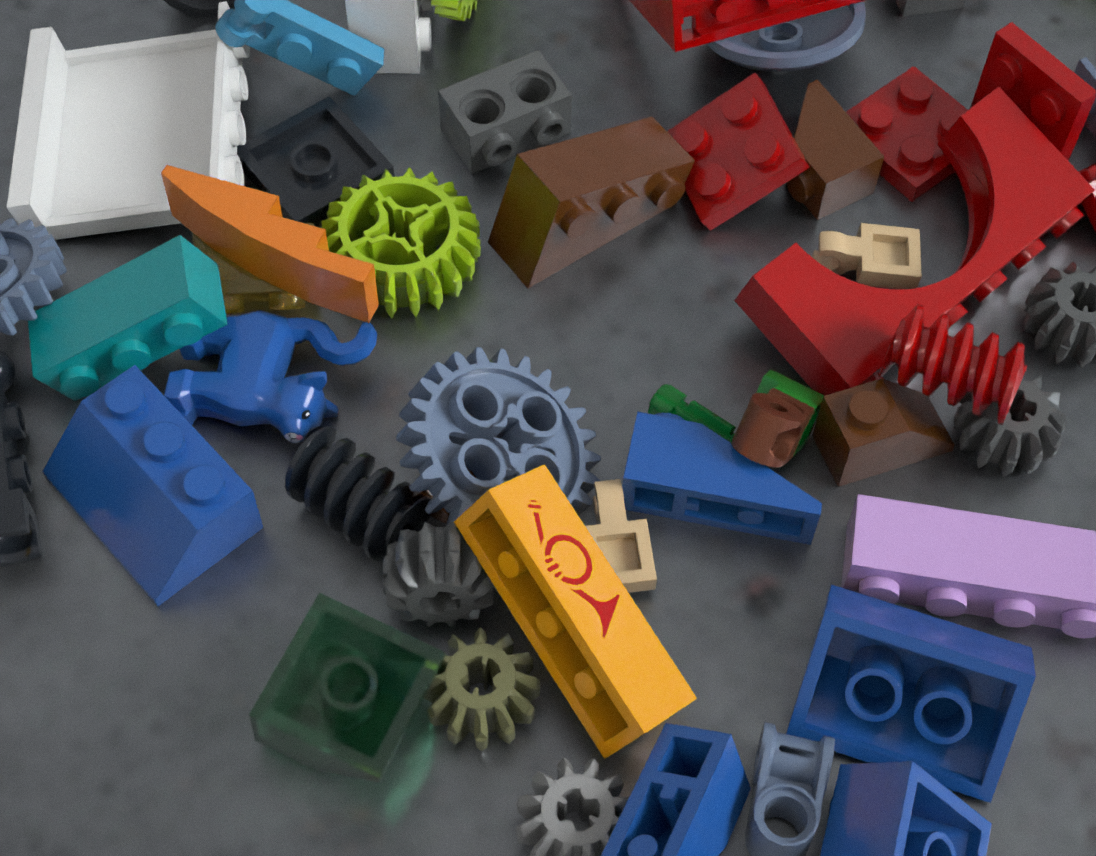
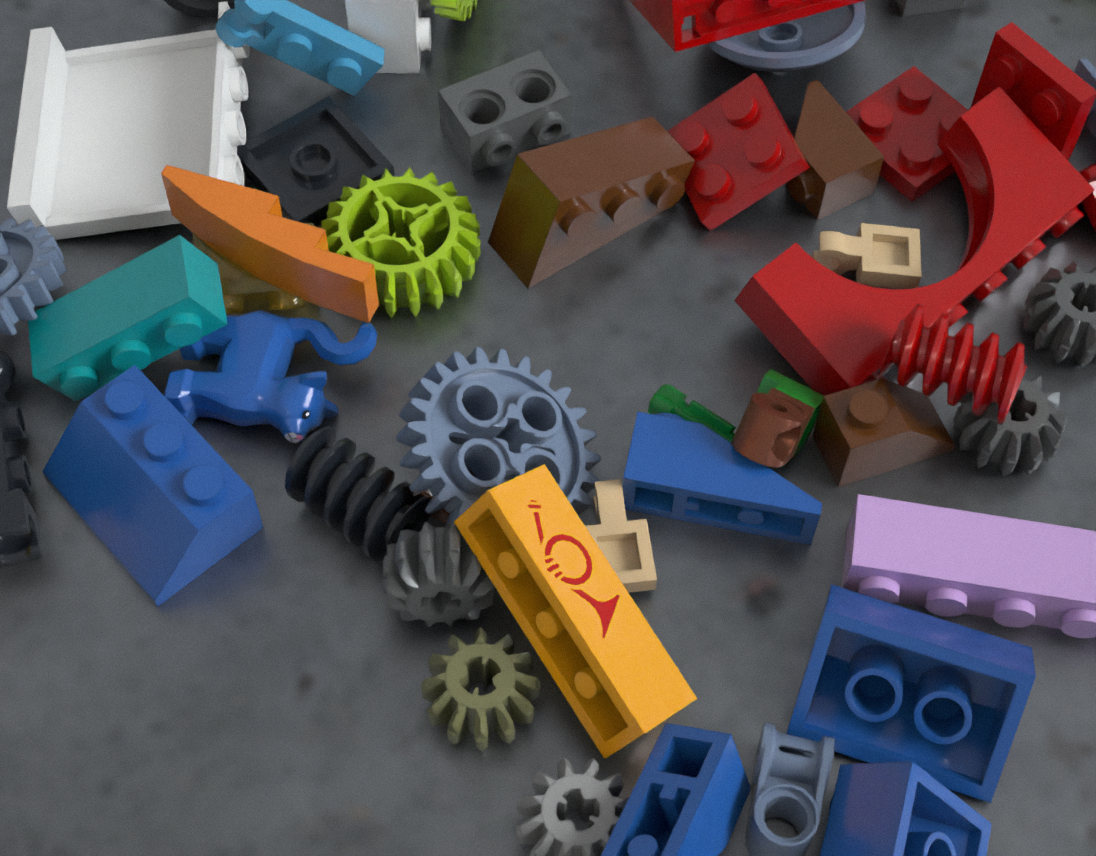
clear green slope [249,593,446,782] -> none

